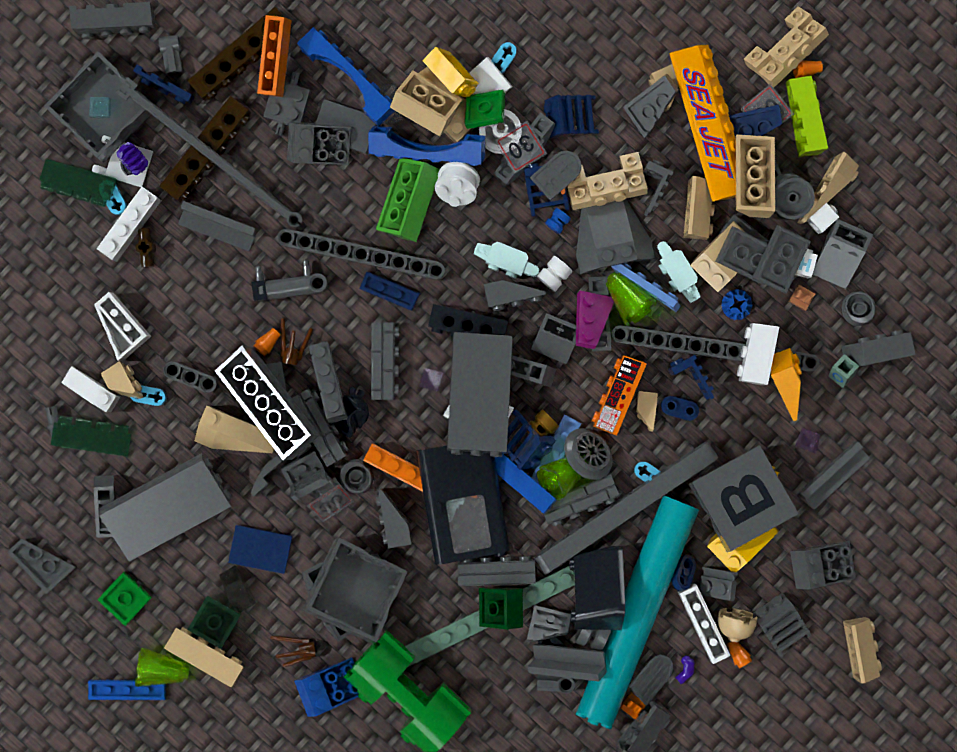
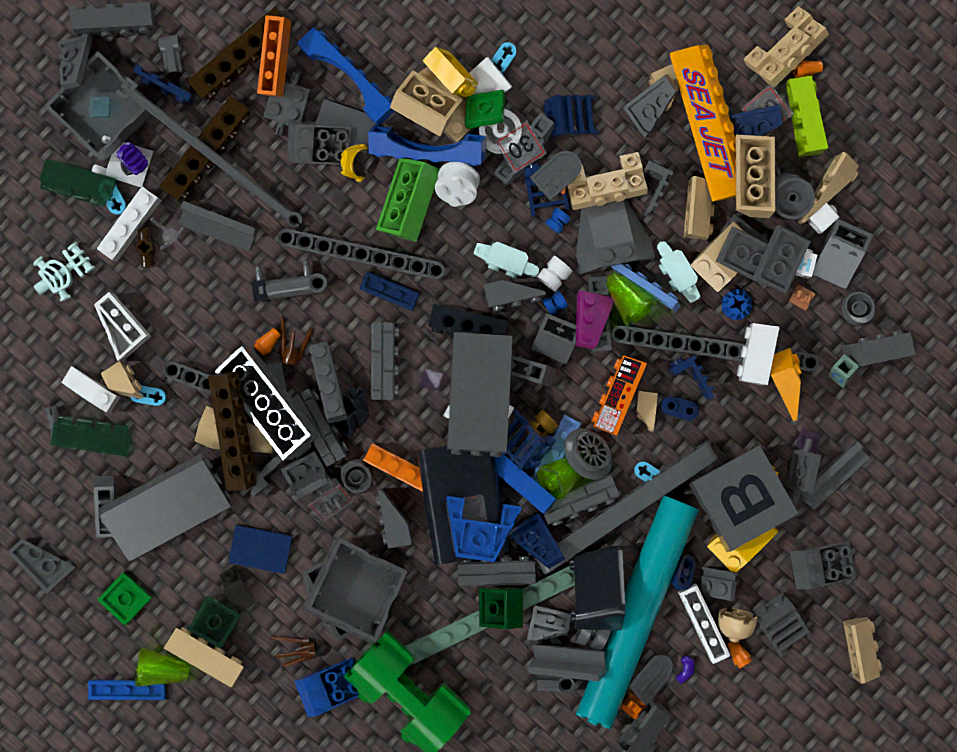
none -> light aqua piece [33,242,95,302]
none -> dark grey wing [58,35,93,90]
none -> clear plant [150,217,184,250]
none -> dark brown brick [208,371,257,491]
none -> yellow helmet [341,144,368,182]
none -> blue wing [446,495,522,562]
none -> dark blue wing [508,513,565,569]
none -> blue wheel [542,290,568,316]
none -> dark grey plate [784,438,821,504]

